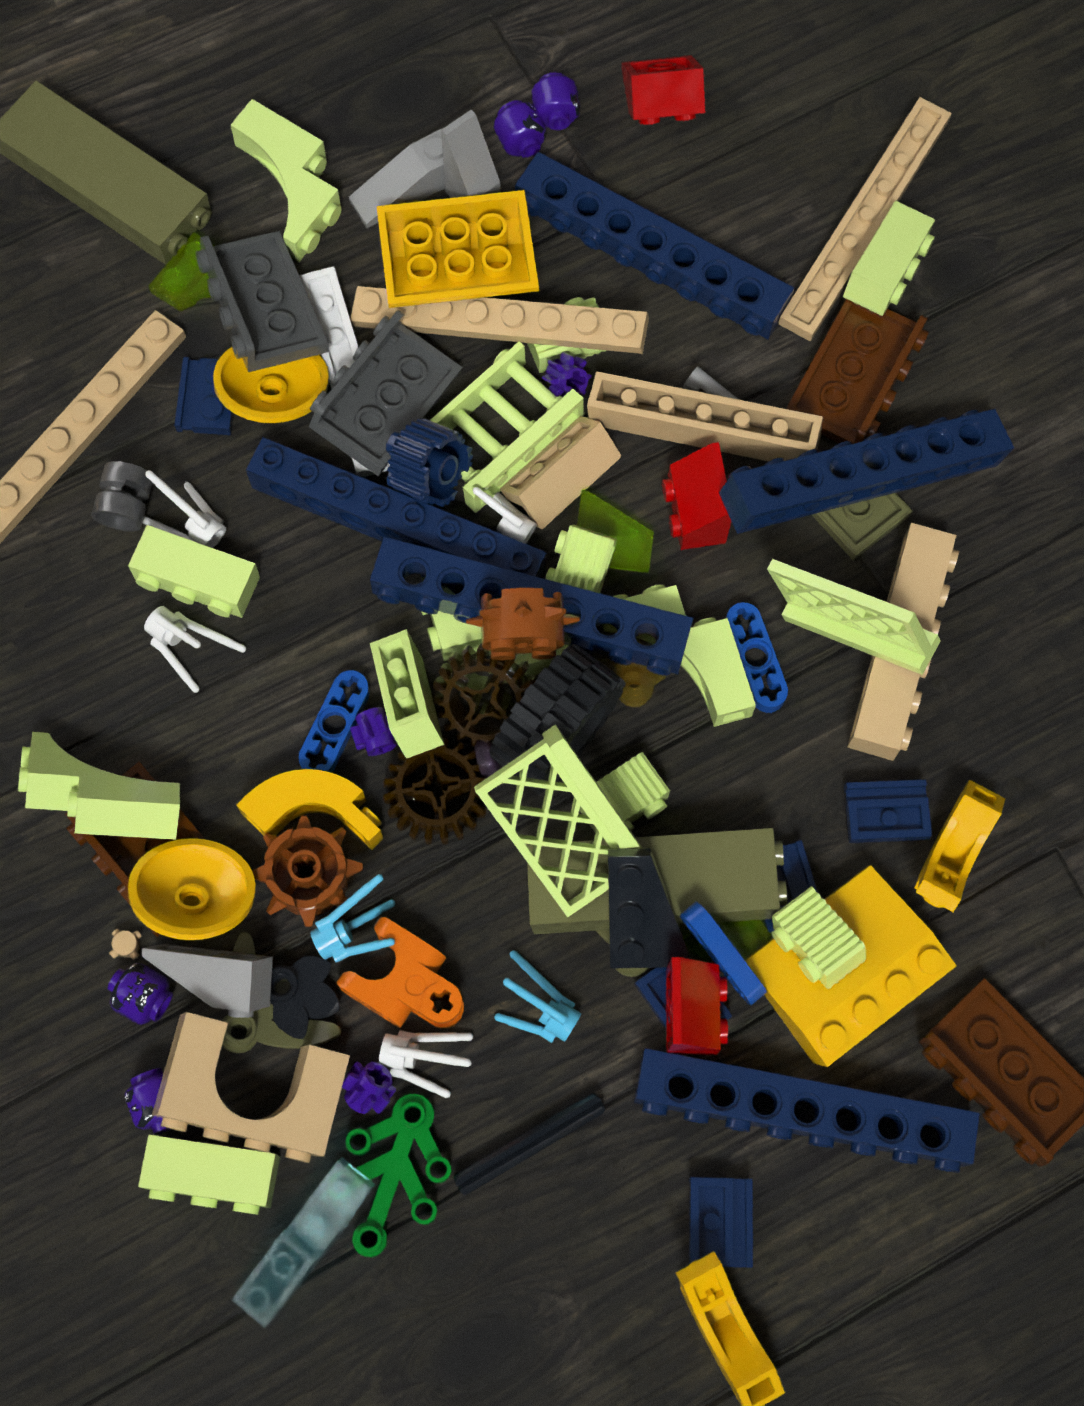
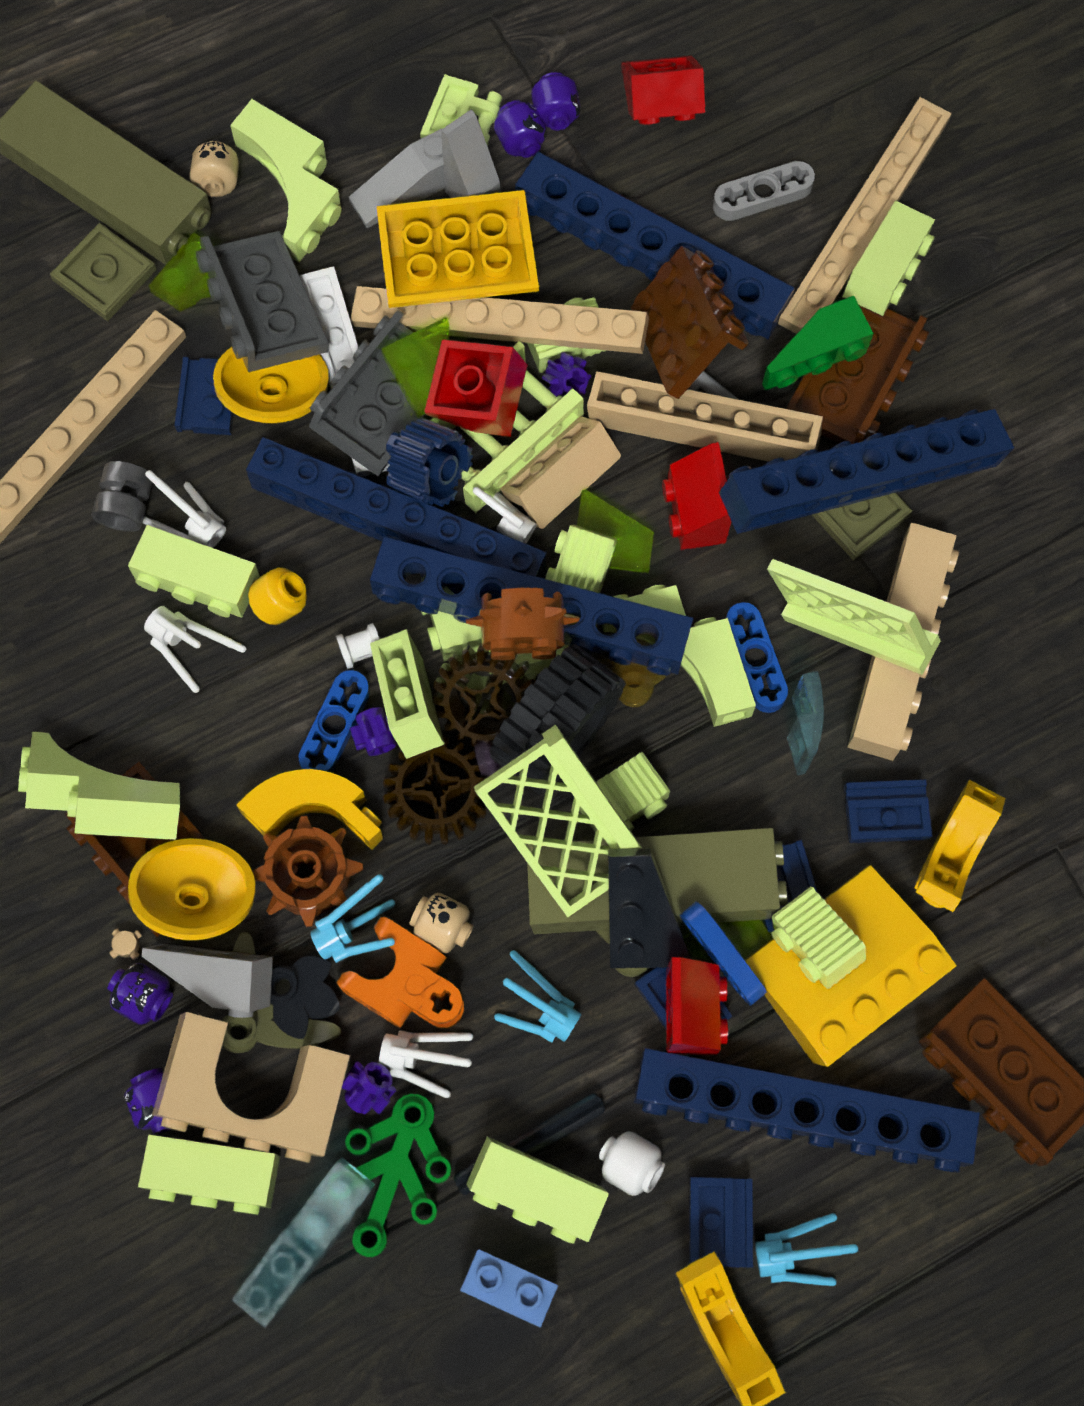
none -> olive tile [50,223,157,322]
none -> tan head [190,141,239,197]
none -> yellow head [248,567,307,625]
none -> white bush [336,623,380,669]
none -> clear neon green wing [381,317,449,418]
none -> tan head [409,892,474,953]
none -> yellowish green plate [420,74,502,145]
none -> red slope [424,340,527,437]
none -> medium blue brick [460,1249,558,1328]
none -> yellowish green brick [466,1137,609,1244]
none -> white head [599,1131,665,1196]
none -> reddish brown bracket [631,246,749,400]
none -> light grey beam [713,161,815,221]
none -> medium azure plant [755,1213,858,1286]
none -> green slope [762,296,874,390]
none -> clear light blue slope [787,671,824,776]

